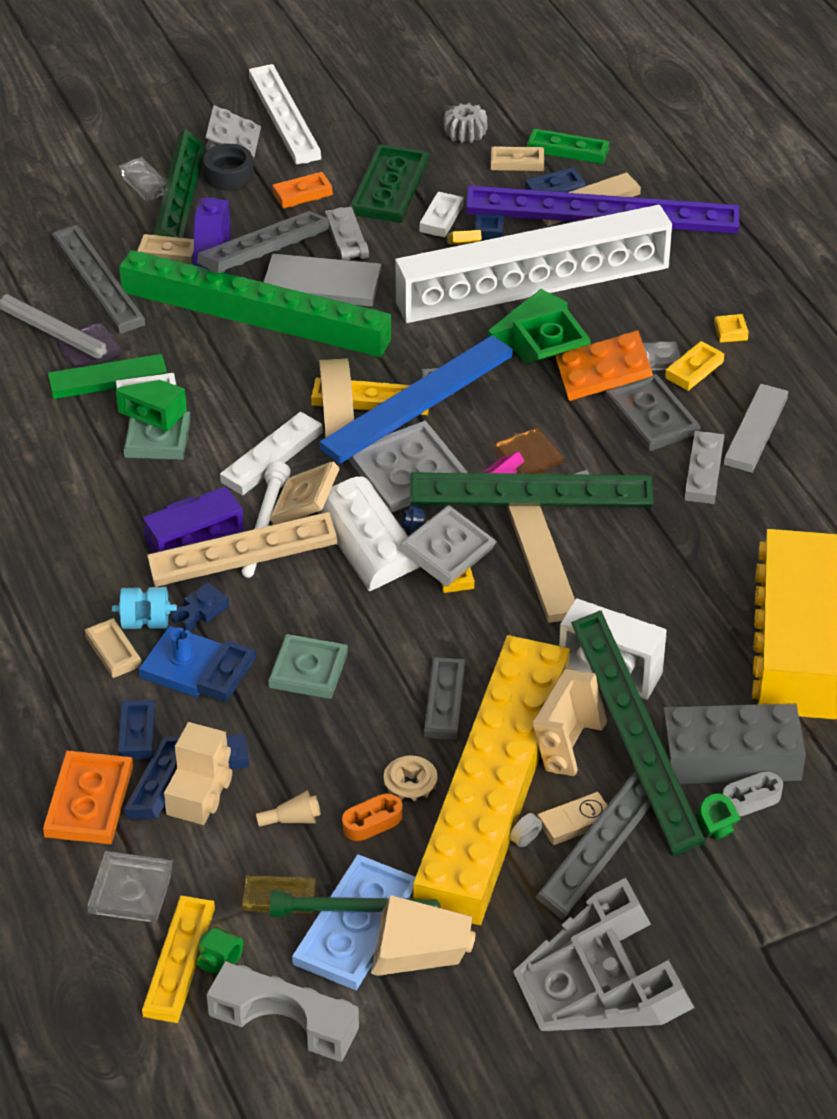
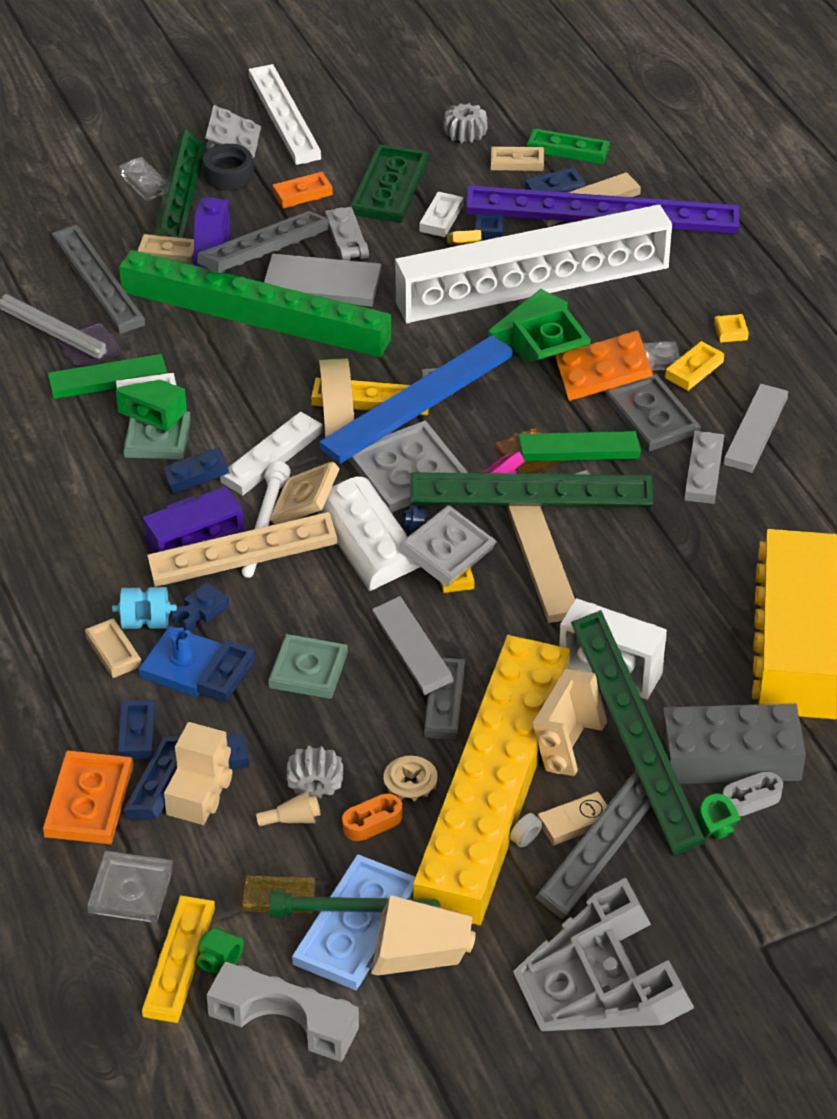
none -> dark blue plate [163,447,230,494]
none -> light grey gear [286,745,343,798]
none -> light grey tile [372,596,454,695]
none -> green tile [518,431,641,462]

